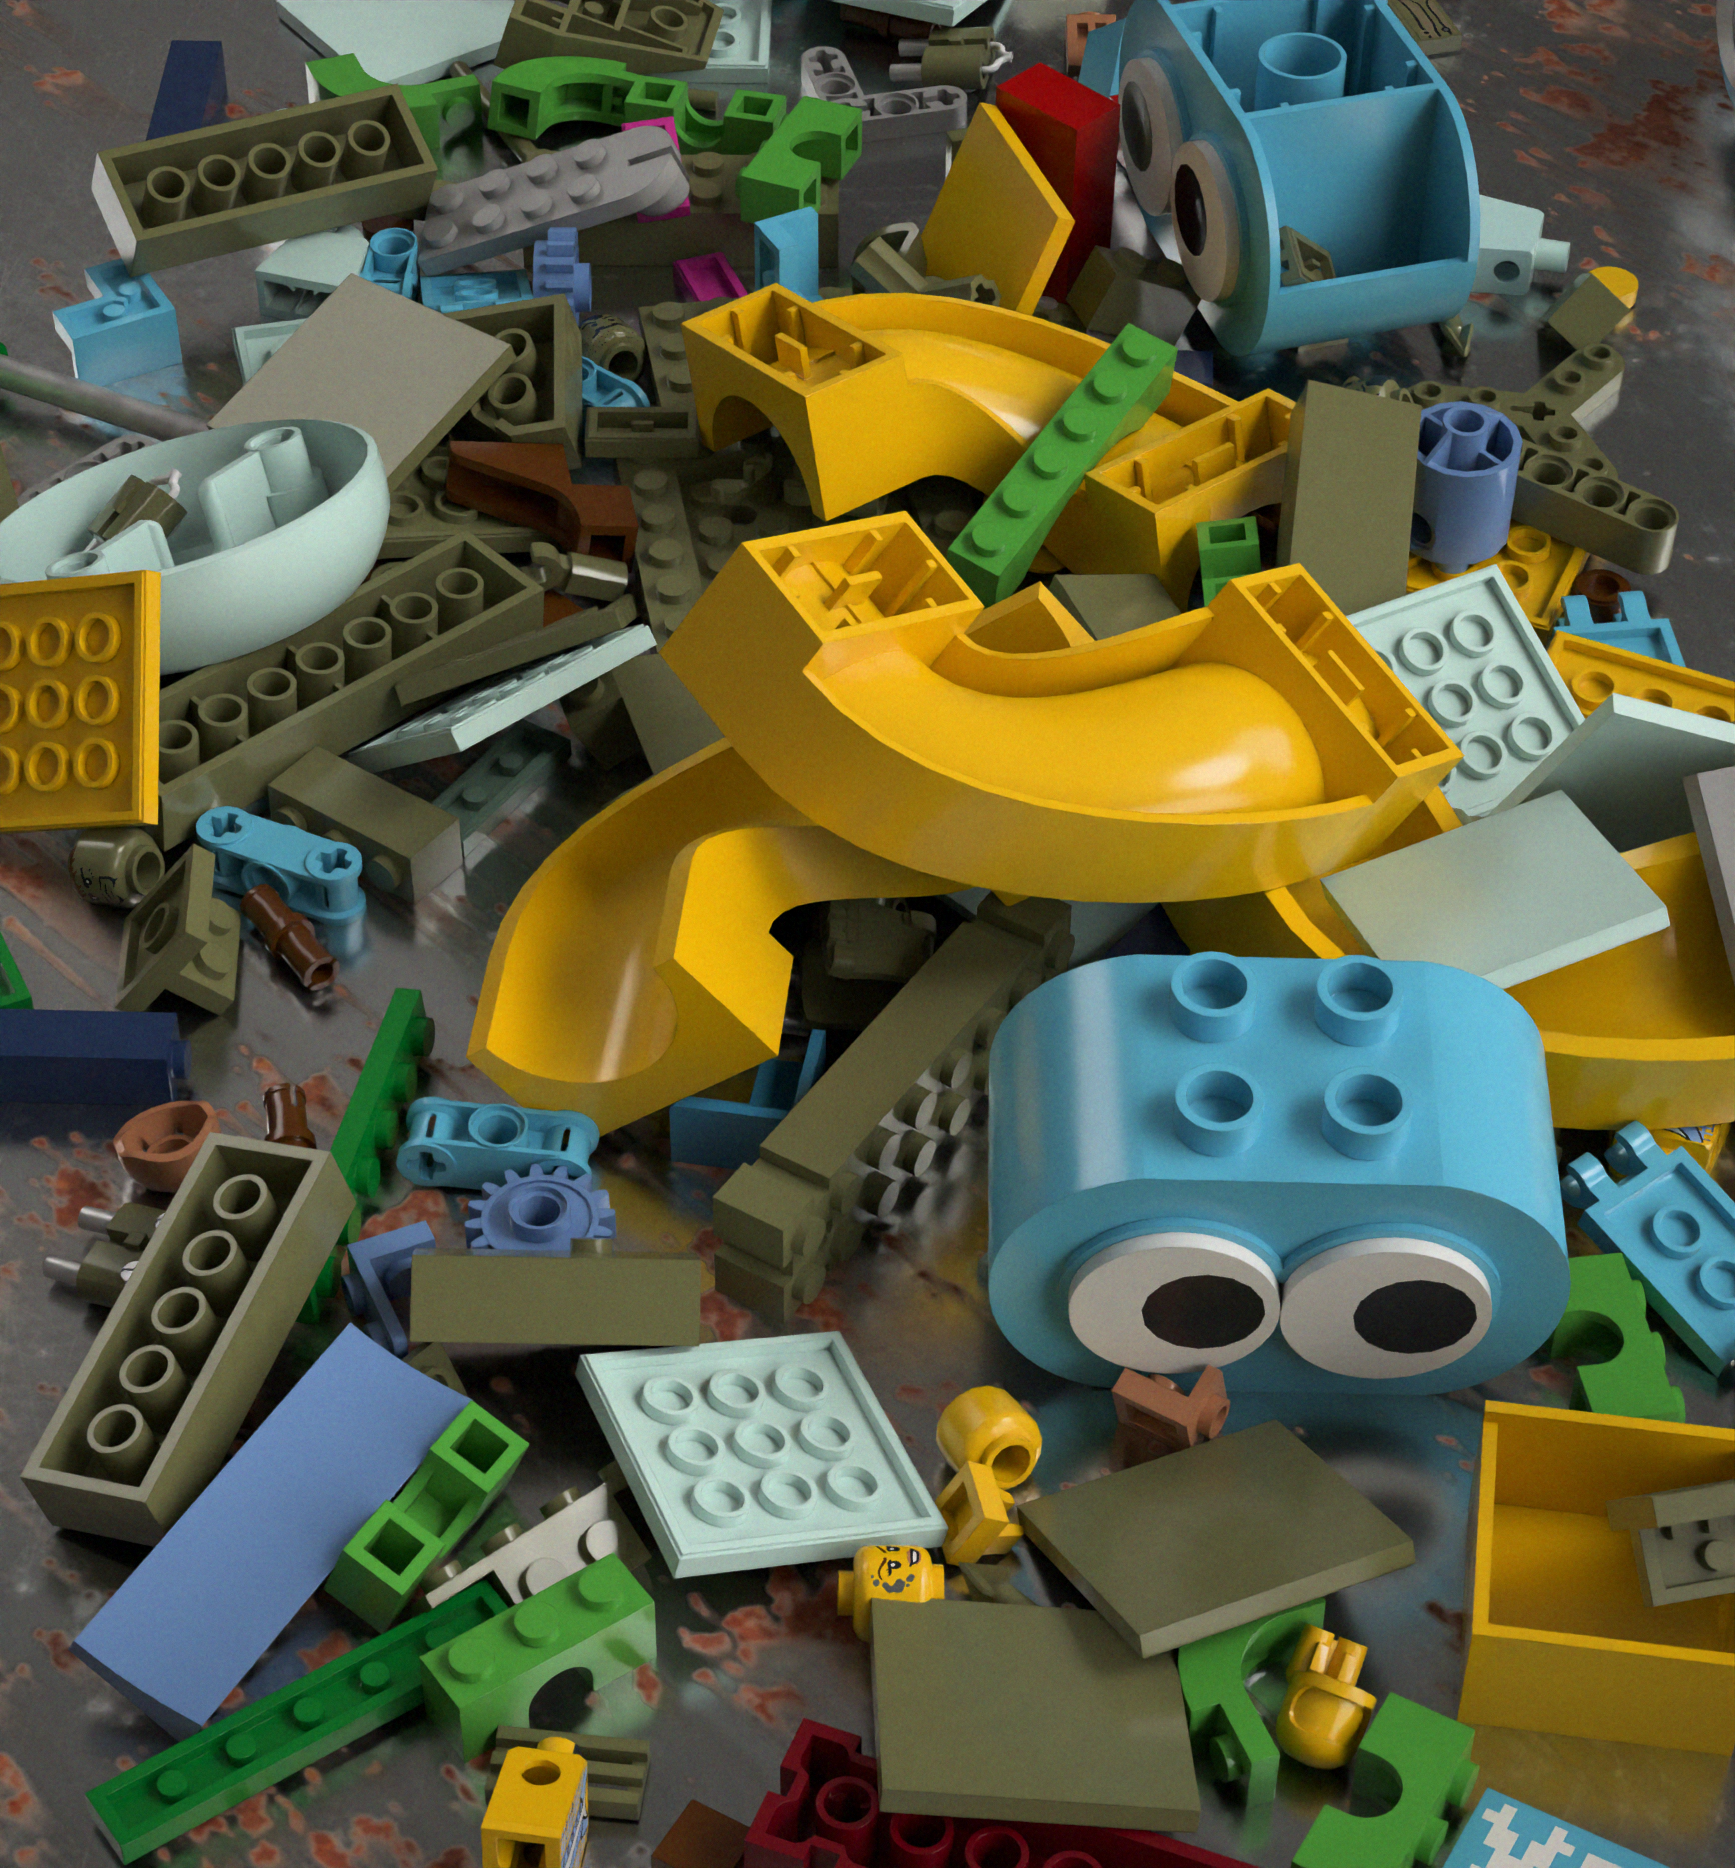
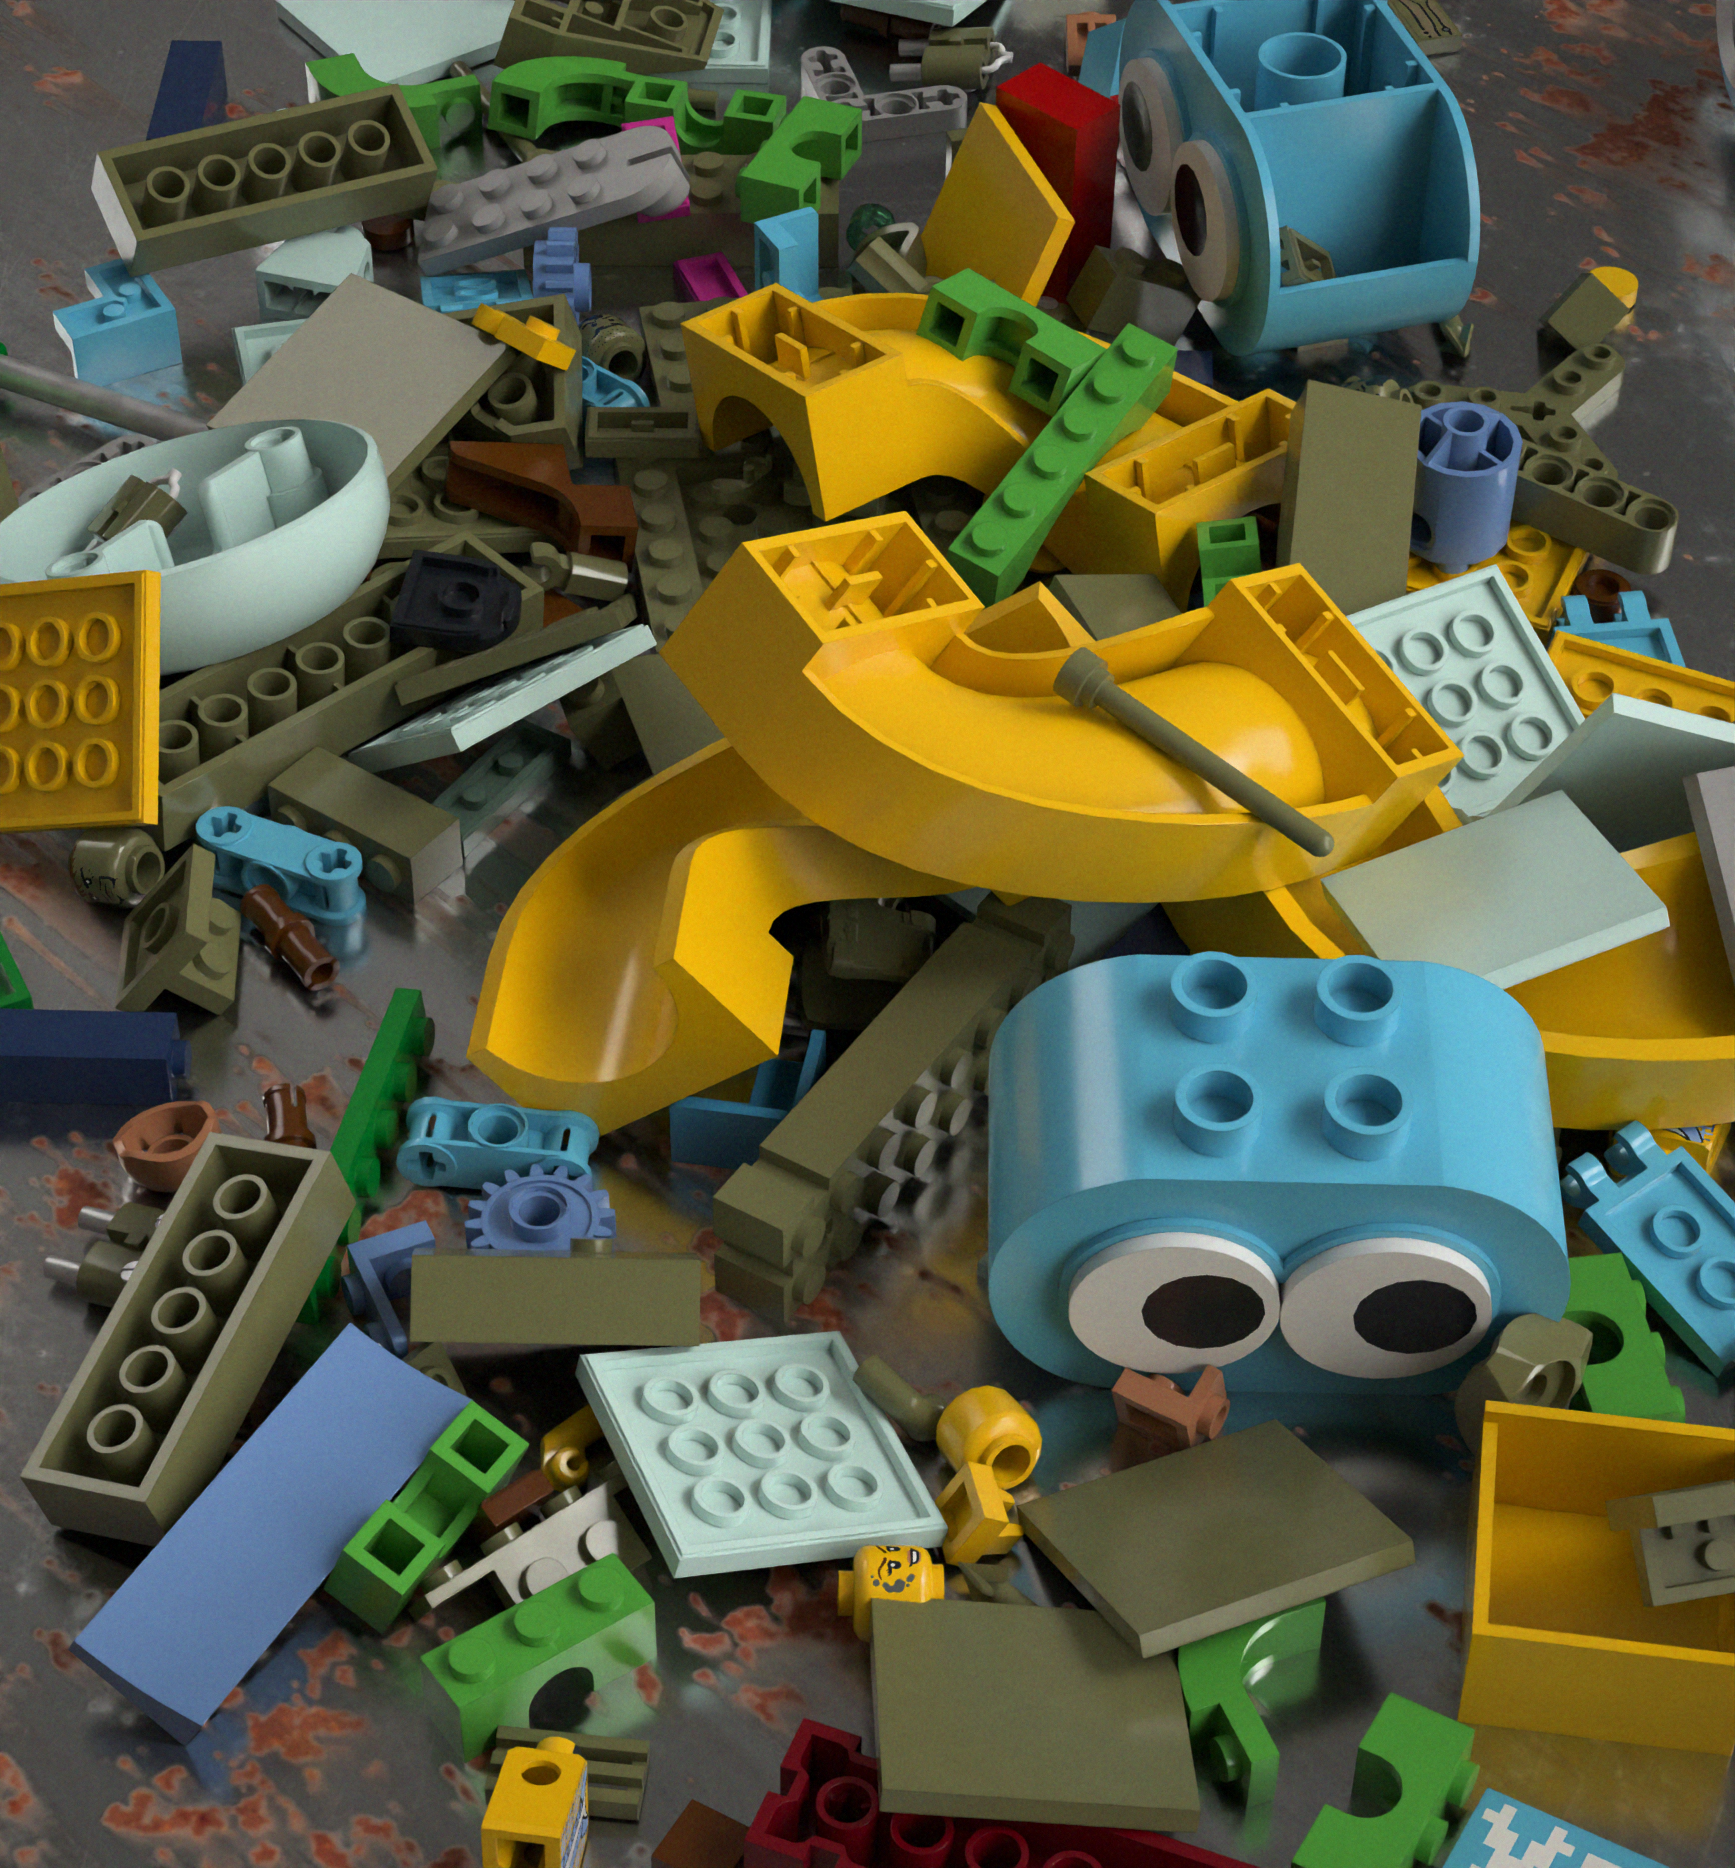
green plate [84,1579,509,1865] -> none
medium azure piece [359,228,421,303] -> none
yellow piece [1276,1623,1377,1770] -> none
light aqua torso [1471,195,1571,295] -> none
none -> black tile [390,550,522,652]
none -> reddish brown tile [467,1469,554,1553]
none -> yellow plate [471,303,576,371]
none -> yellow arm [540,1403,605,1493]
none -> clear green bush [846,203,896,251]
none -> olive arm [853,1354,949,1442]
none -> bright green arch [916,268,1107,417]
none -> olive piece [1053,647,1334,857]
none -> olive hat [1454,1313,1593,1457]

